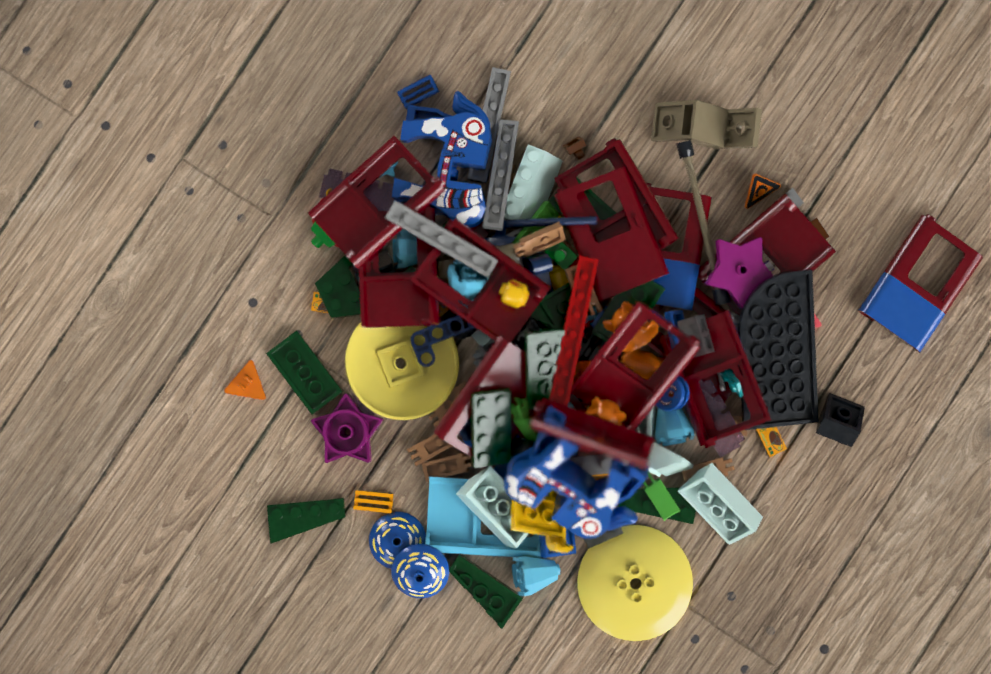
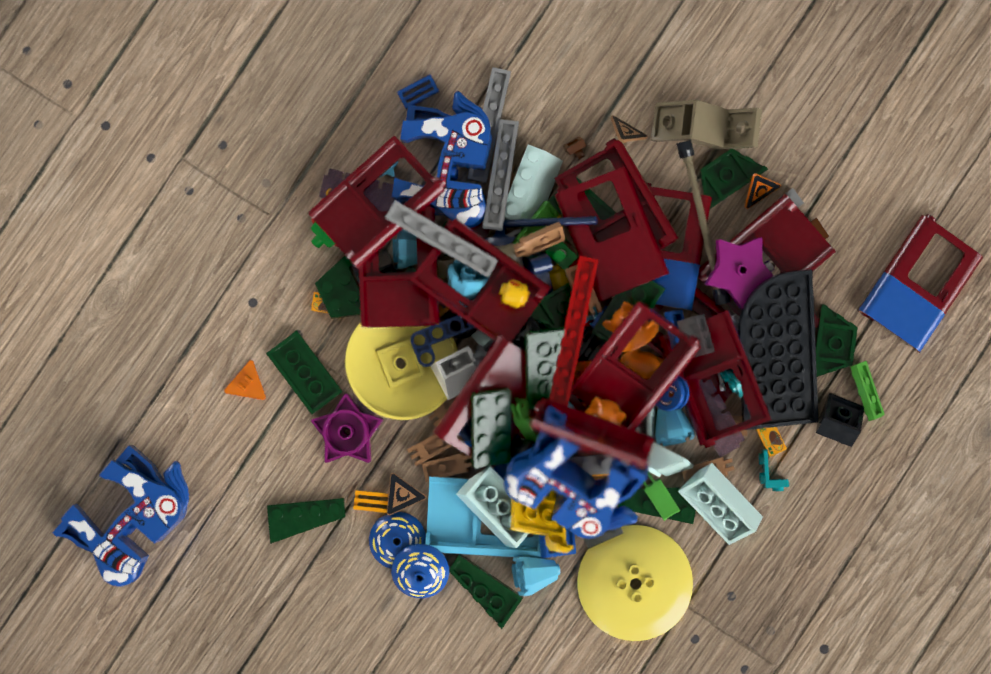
none -> animal [52,445,189,586]
none -> black piece [387,473,426,515]
none -> white slope [431,346,477,400]
none -> piece [611,115,648,143]
none -> dark green wing [700,149,768,209]
none -> teal bracket [758,449,789,491]
none -> dark green wing [815,304,858,377]
none -> bright green plate [850,361,885,421]

